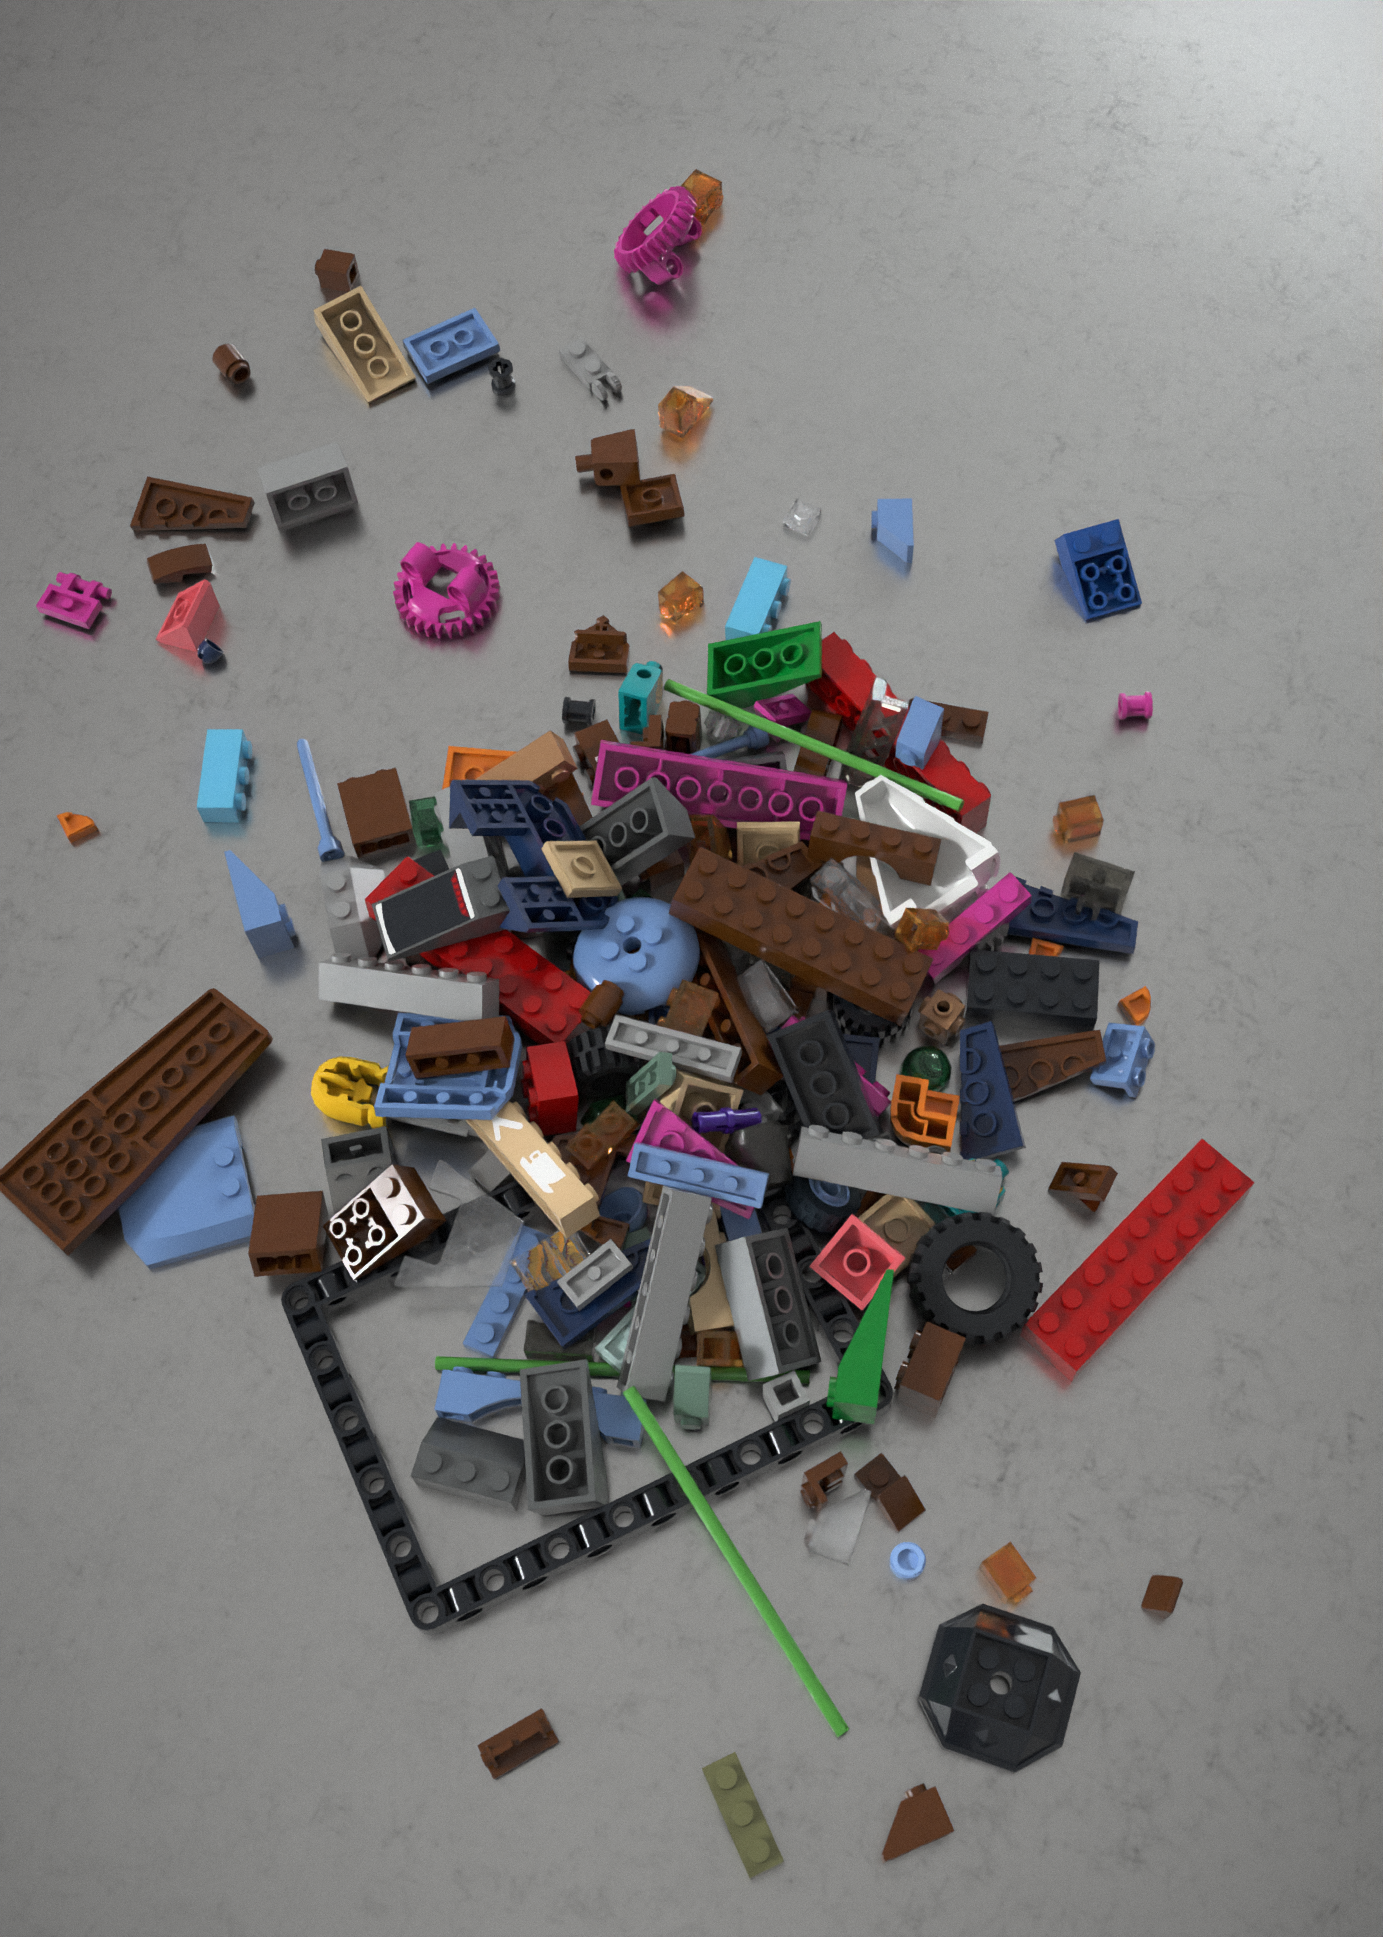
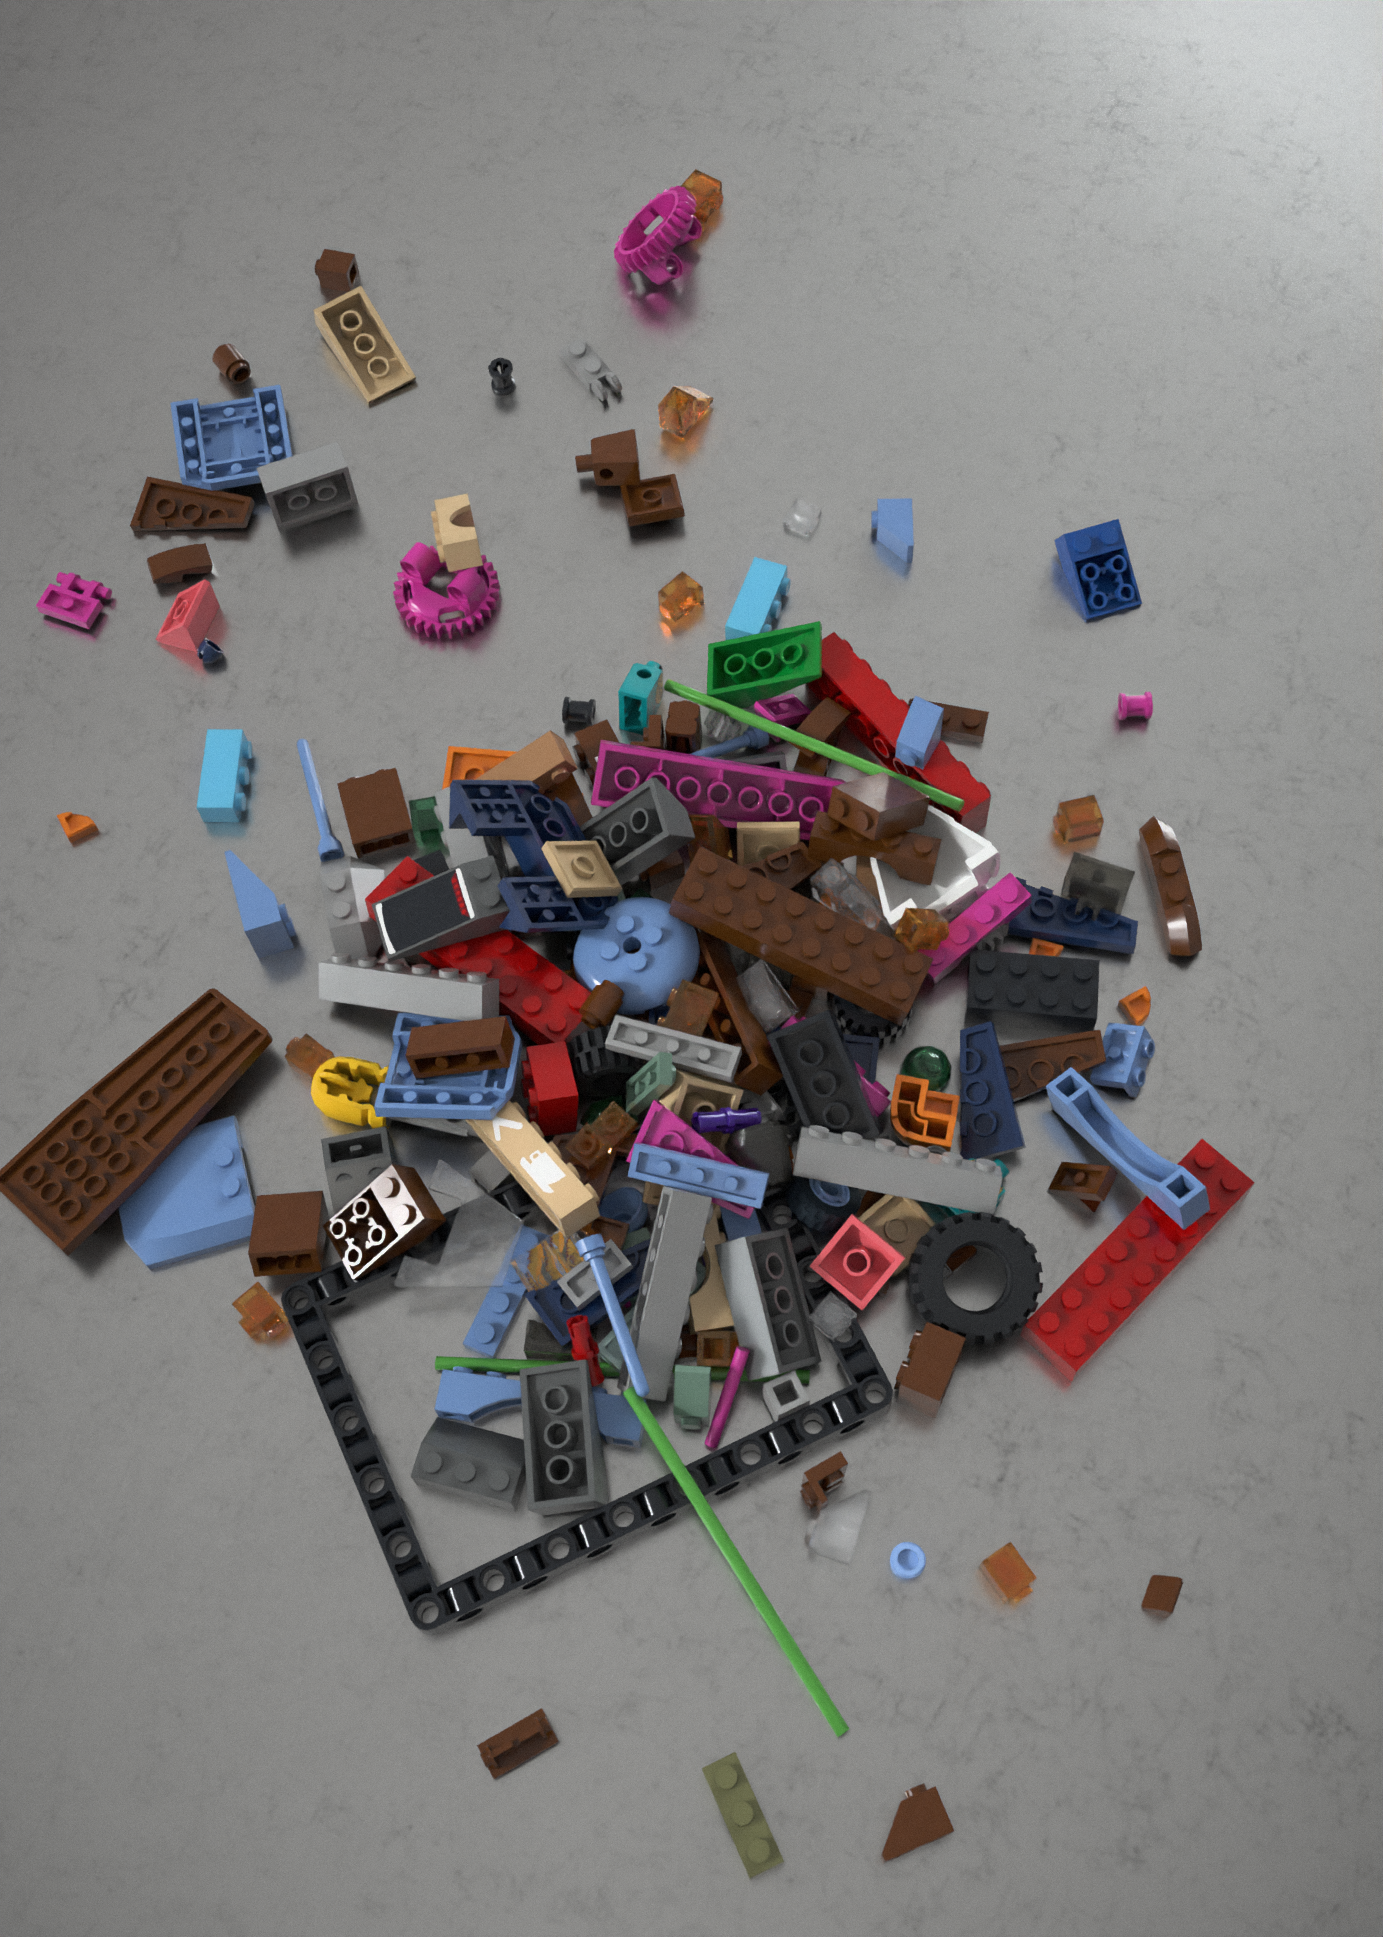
medium blue plate [402,308,500,384] -> none
reddish brown slope [568,615,630,673] -> none
green slope [827,1269,894,1424] -> none
clear smoke fence [839,677,909,787] -> none
reddish brown slope [854,1452,926,1533] -> none
medium nougat brick [918,989,966,1045] -> none
black piece [918,1603,1081,1774] -> none
none -> medium blue wedge [170,385,293,491]
none -> clear orange brick [232,1282,288,1341]
none -> clear orange brick [284,1033,335,1084]
none -> tan arch [431,494,483,572]
none -> red pin [566,1315,604,1387]
none -> medium blue piece [575,1234,650,1397]
none -> dark pink bar [704,1346,750,1448]
none -> reddish brown slope [788,696,852,760]
none -> clear plate [808,1292,857,1343]
none -> reddish brown brick [827,772,930,841]
none -> medium blue arch [1046,1067,1210,1229]
none -> reddish brown brick [1139,816,1202,956]

